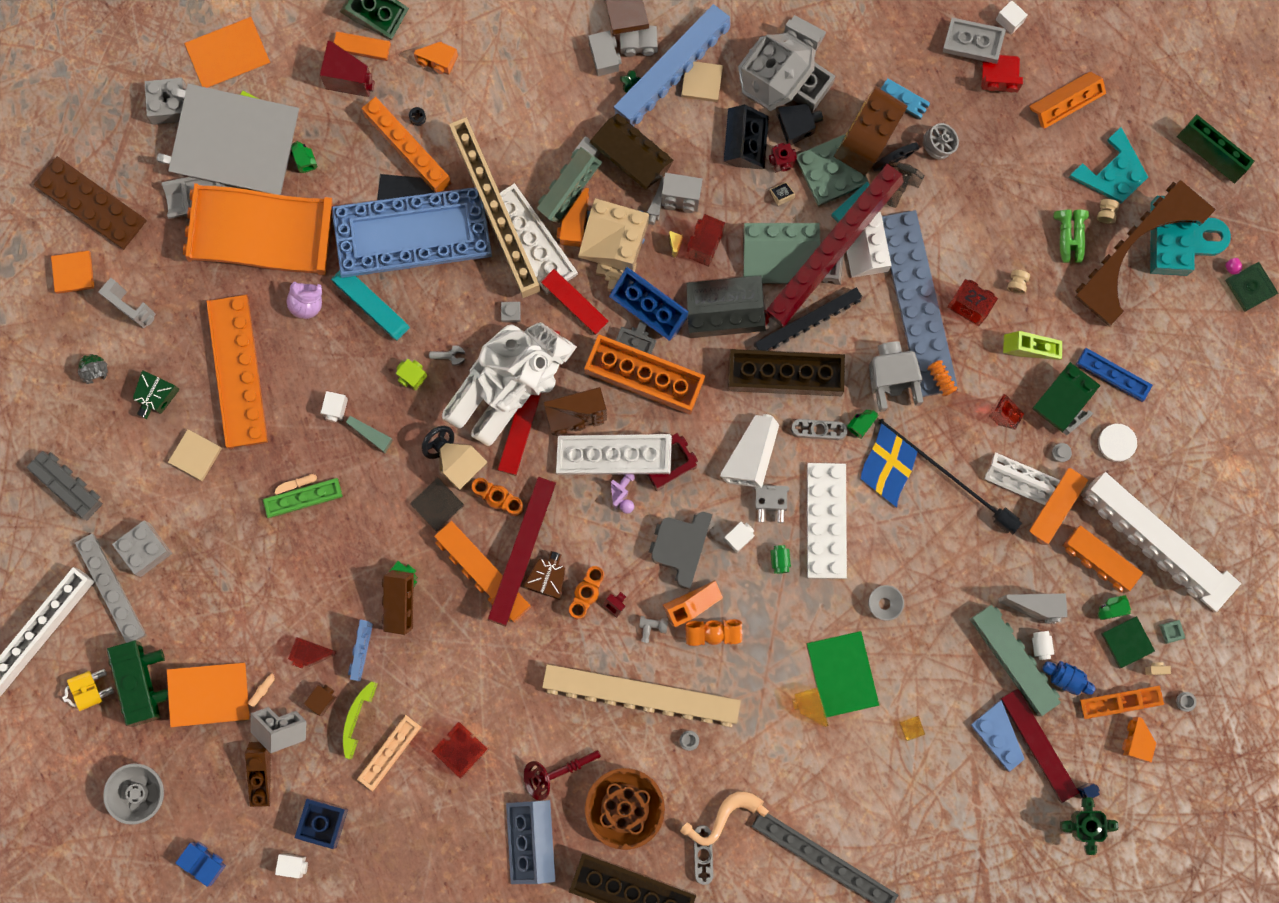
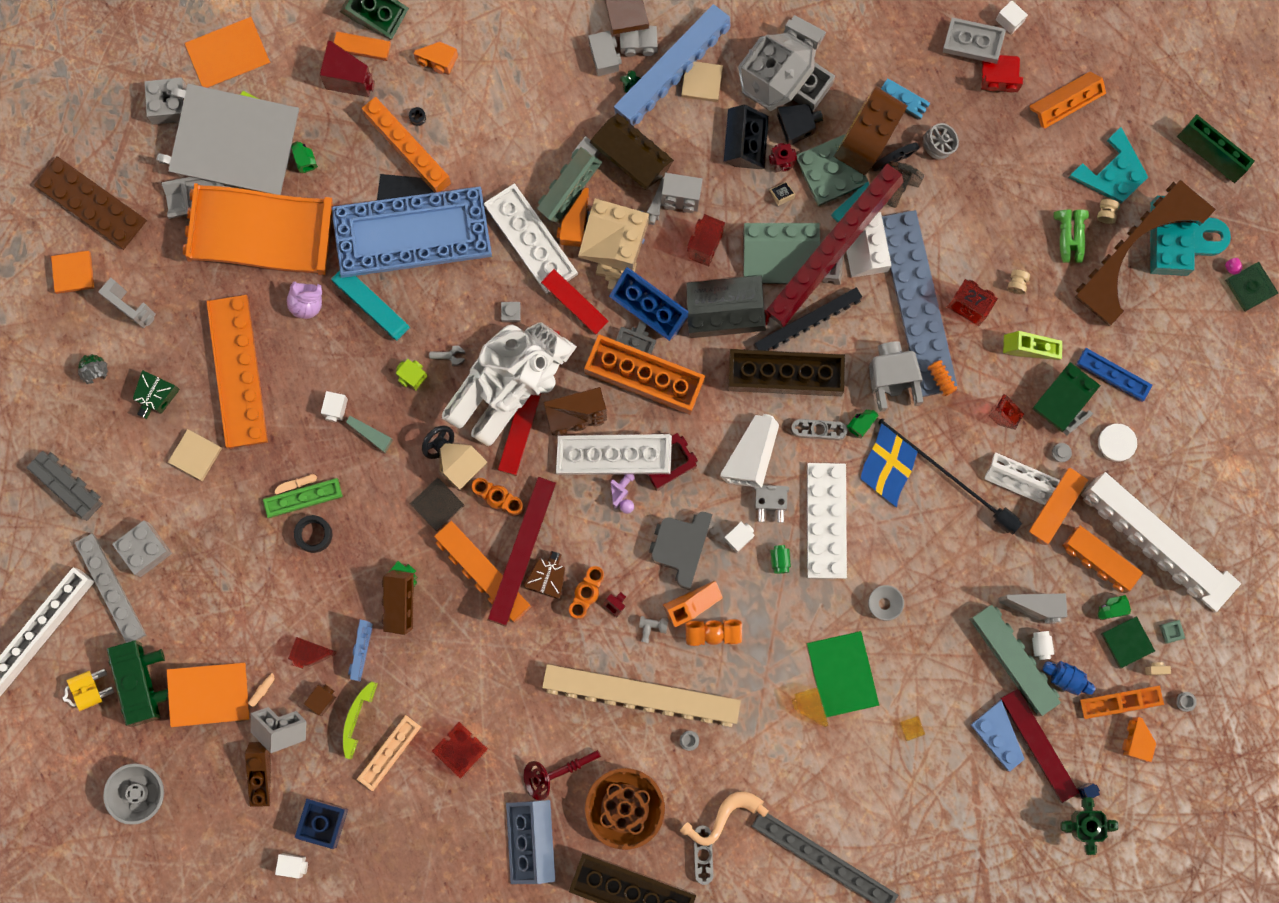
blue brick [175,842,226,887] -> none
tan brick [449,117,540,298] -> none
light yellow slope [669,231,683,258] -> none
none -> black tyre [294,515,333,553]

